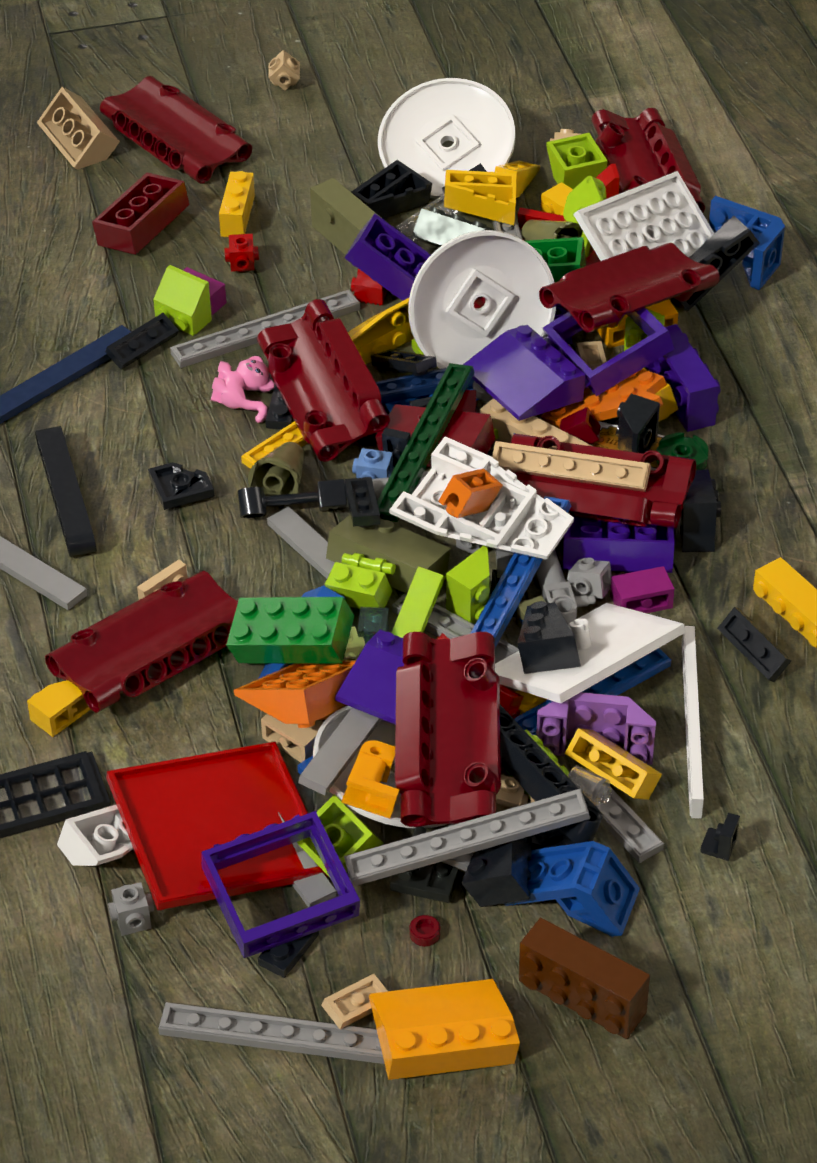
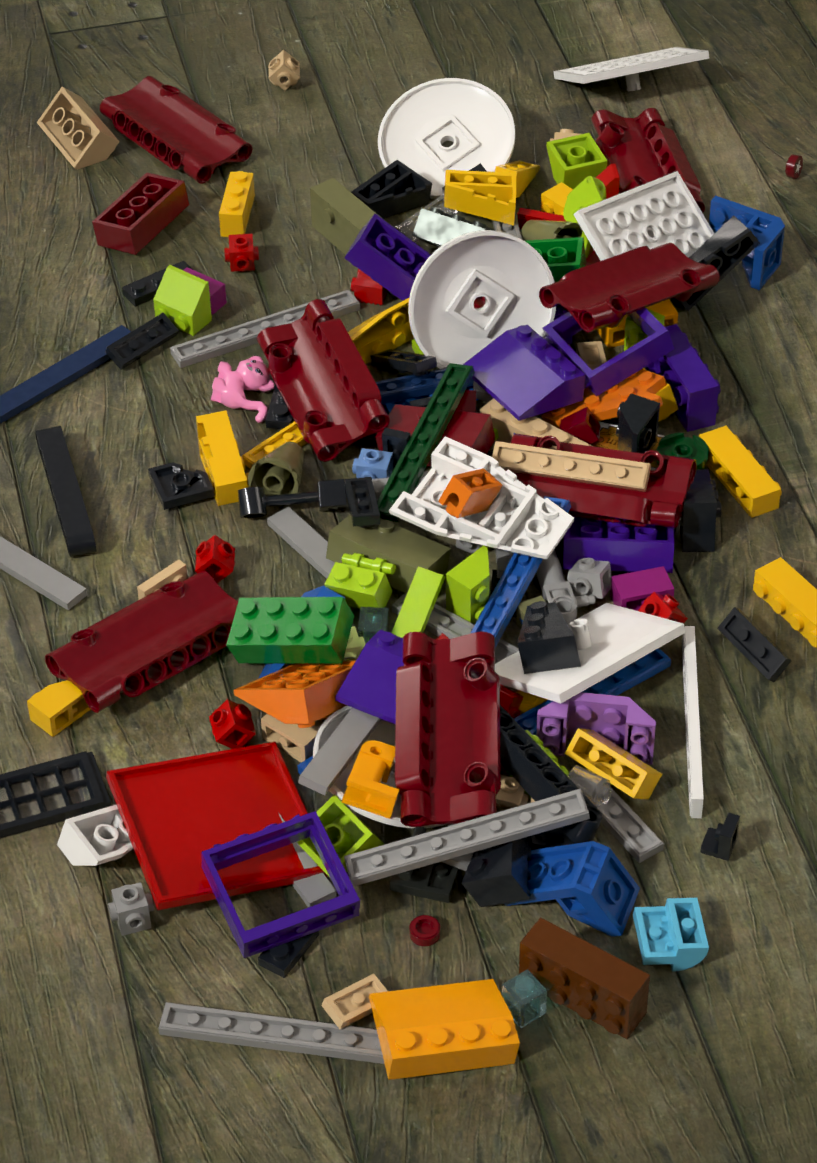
none -> black plate [122,261,193,307]
none -> red brick [195,535,235,583]
none -> yellow wedge [196,410,252,506]
none -> red brick [209,699,256,749]
none -> clear light blue brick [502,969,547,1028]
none -> white piece [553,47,709,91]
none -> medium azure brick [633,898,709,972]
none -> red brick [638,592,688,624]
none -> yellow brick [699,426,782,518]
none -> dark red tile [785,154,803,179]

